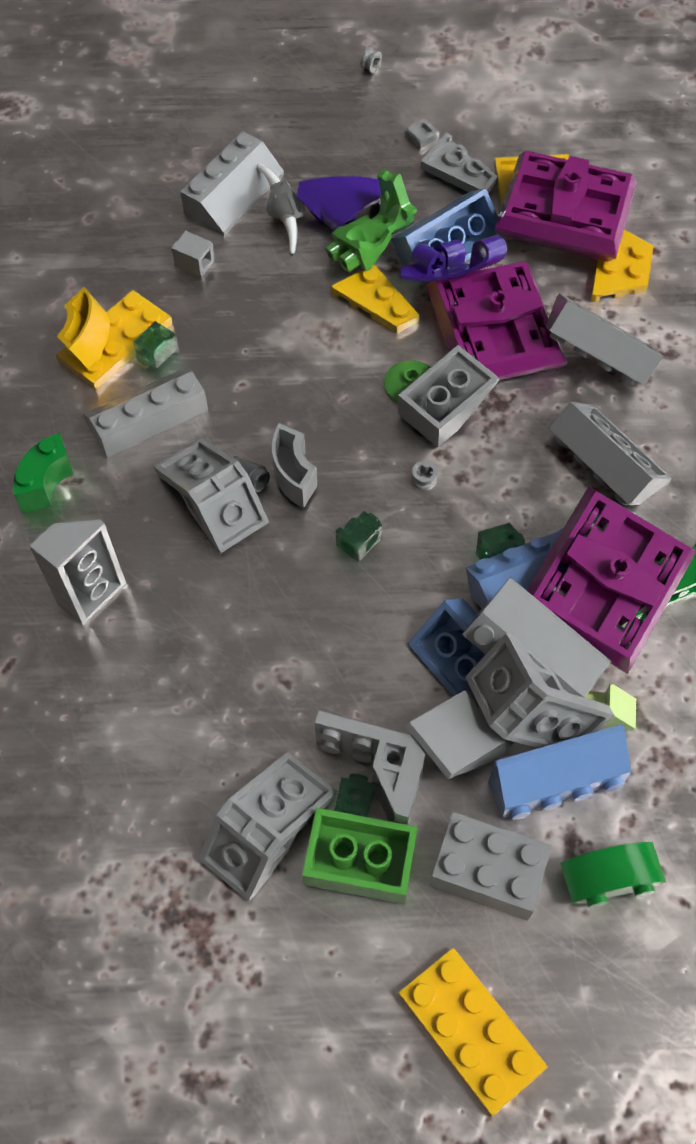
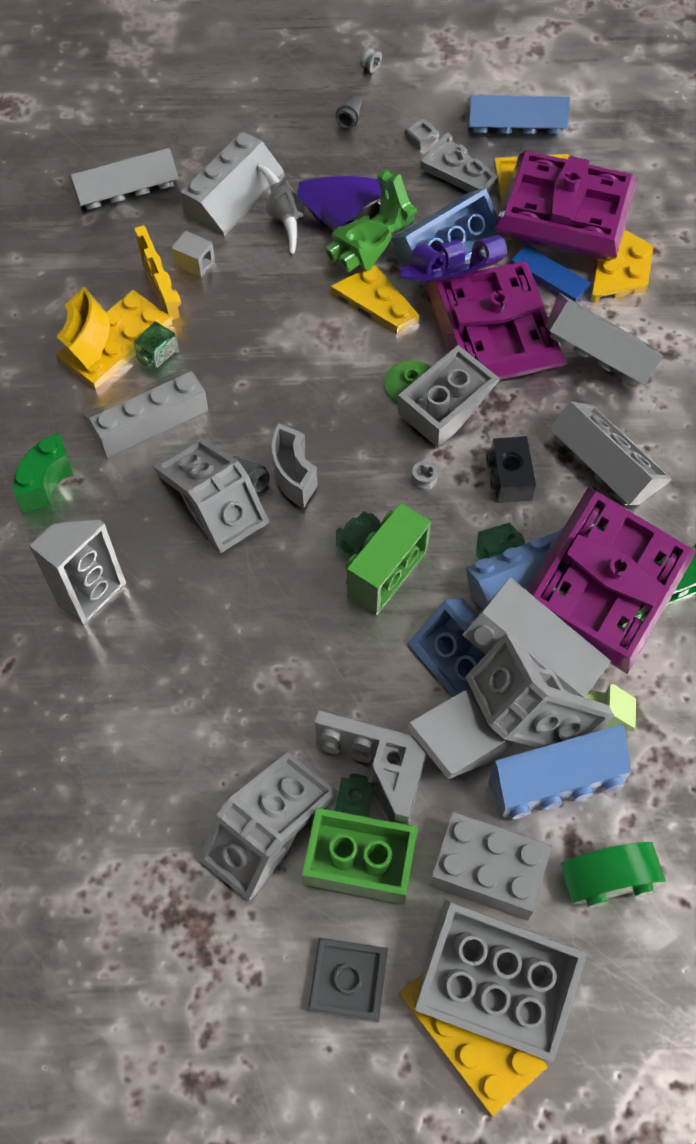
none -> light grey slope [69,148,179,210]
none -> yellow wing [134,225,181,320]
none -> dark grey tile [308,938,388,1023]
none -> dark grey cone [335,95,362,129]
none -> bright green brick [346,503,431,616]
none -> light grey slope [414,900,587,1062]
none -> medium blue slope [467,95,570,134]
none -> black brick [486,436,536,503]
none -> blue tile [510,245,591,302]

